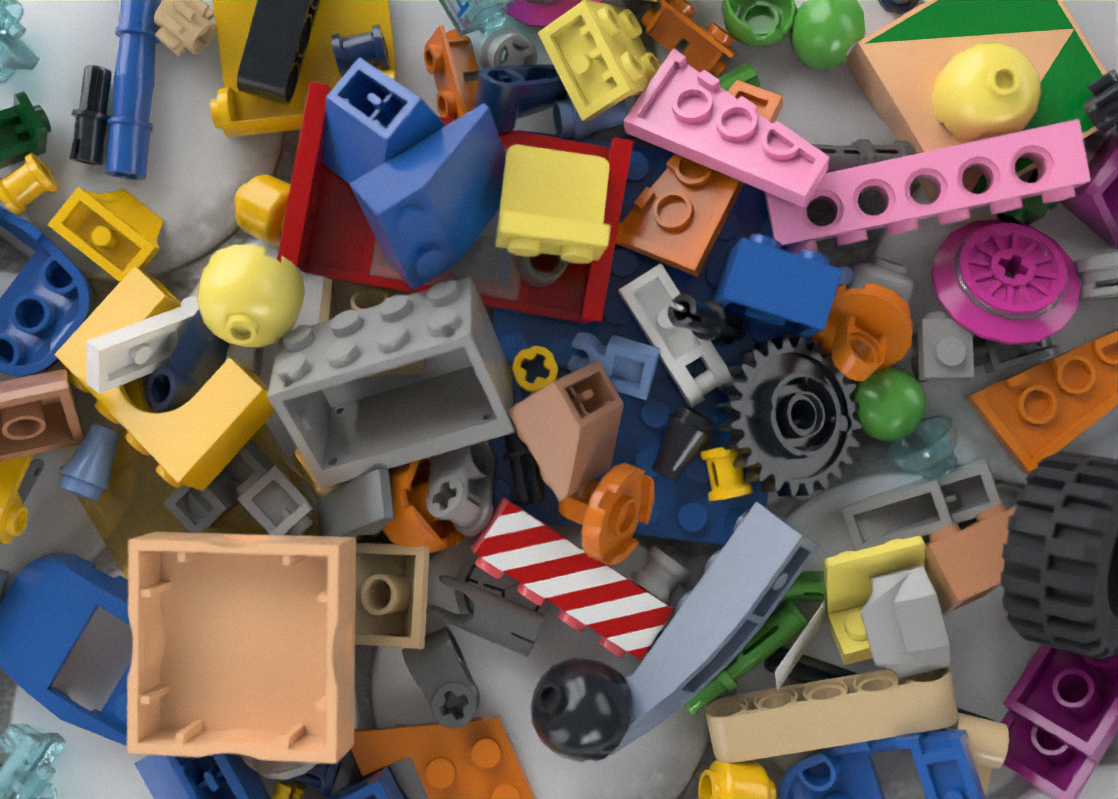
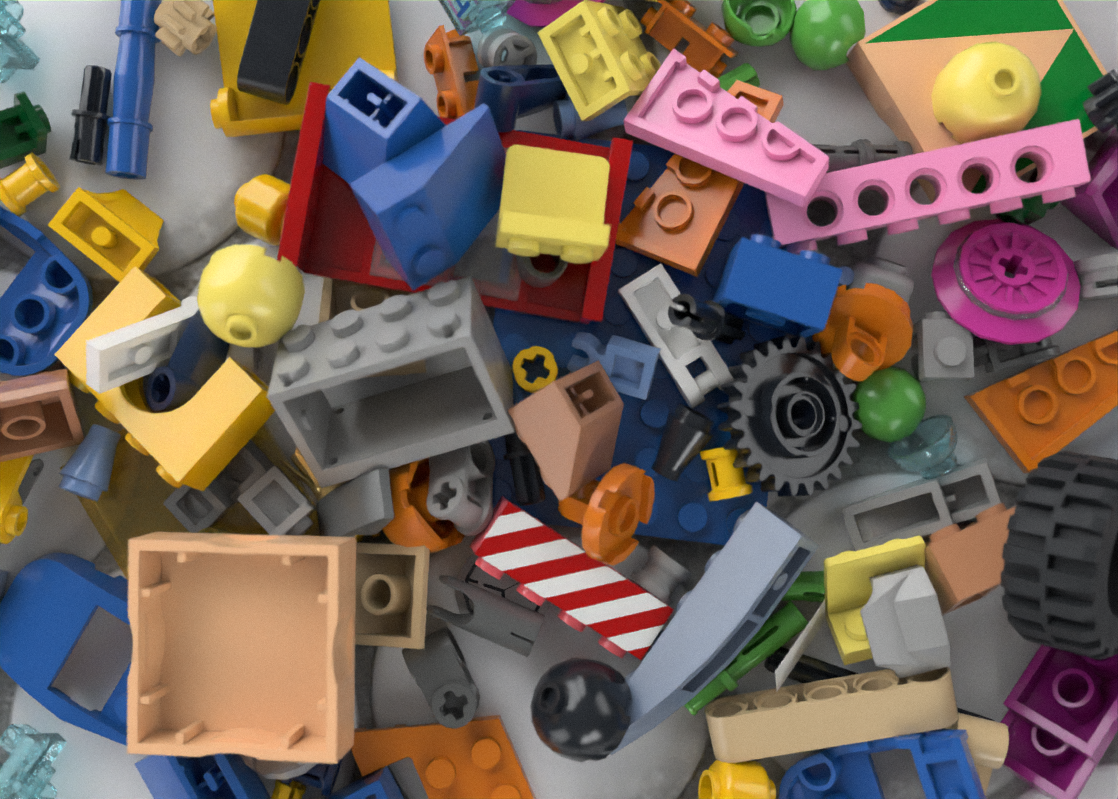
dark blue bush [332,24,391,77] -> none

